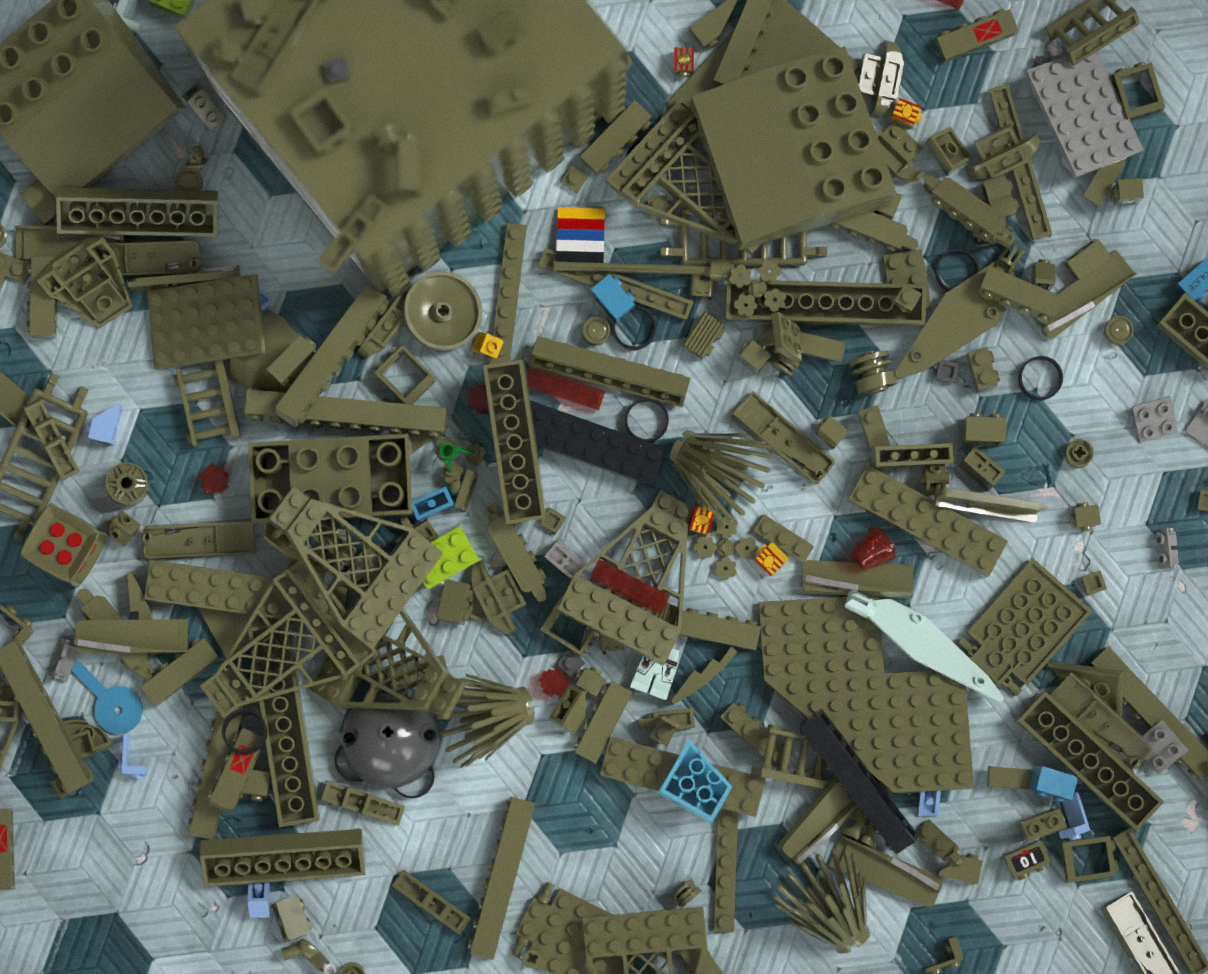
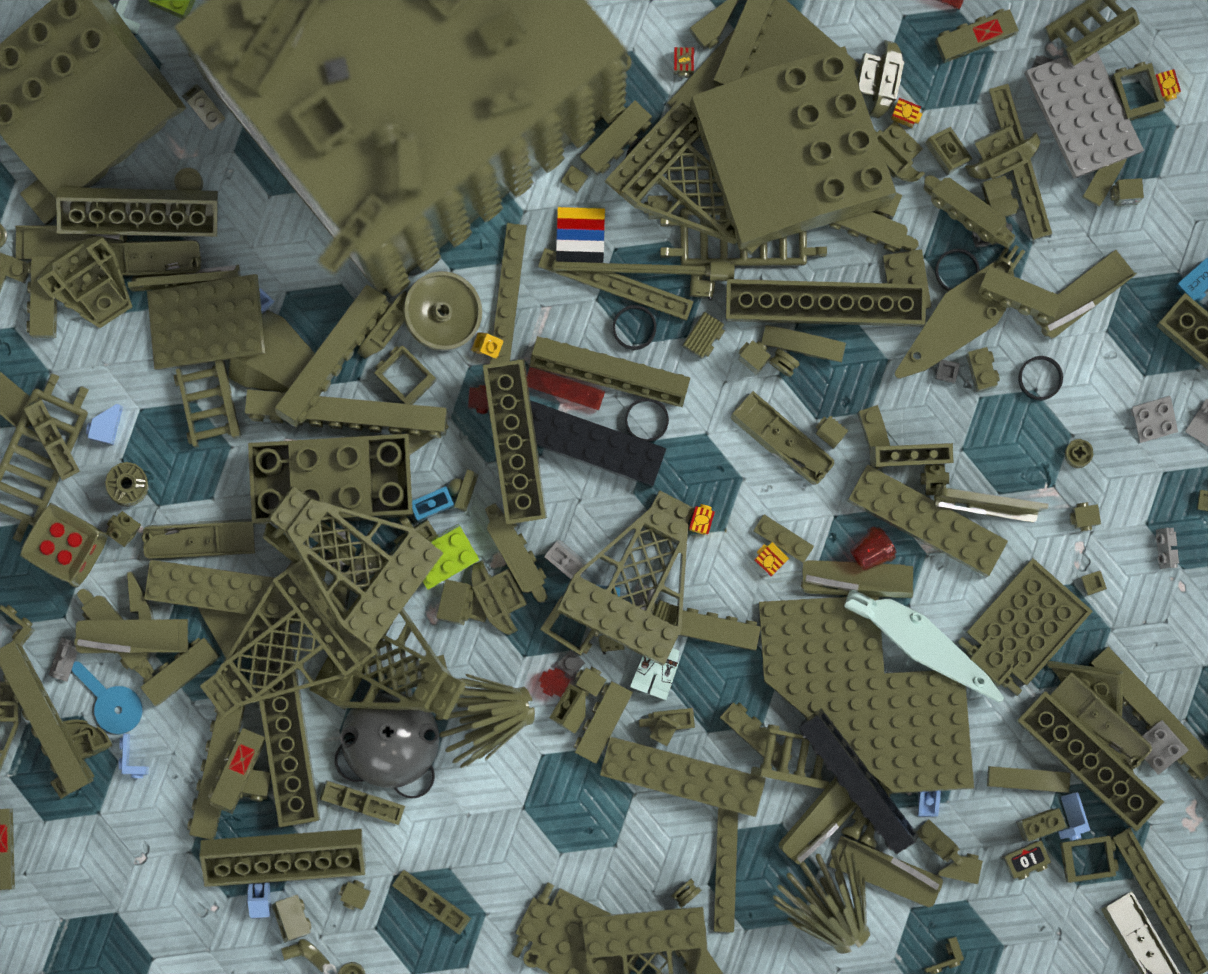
olive hinge [185,146,209,171] -> none
clear red brick [198,463,231,495] -> none
black tyre [222,709,267,755] -> none
olive window [267,335,317,388] -> none
olive plant [435,436,486,483] -> none
olive brick [468,797,536,960] -> none
olive tile [539,507,566,535] -> none
olive wheel [583,316,610,346] -> none
clear red plate [589,559,670,614] -> none
dark azure brick [591,274,635,322] -> none
medium azure wedge [659,739,732,824] -> none
olive plant [670,430,773,525] -> none
olive slope [671,647,737,705] -> none
olive plant [694,516,758,580] -> none
olive plant [729,260,786,316] -> none
olive plate [761,312,803,363] -> none
olive wheel [849,350,898,395] -> none
olive brick [893,284,922,314] -> none
olive hinge [958,446,1006,491] -> none
olive brick [962,413,1007,446] -> none
dark azure brick [1028,766,1078,803] -> none
olive slope [1031,259,1056,290] -> none
olive hinge [1063,239,1111,280] -> none
olive wheel [1104,316,1134,345] -> none
none -> olive brick [339,879,371,910]
none -> brick [1155,69,1181,102]

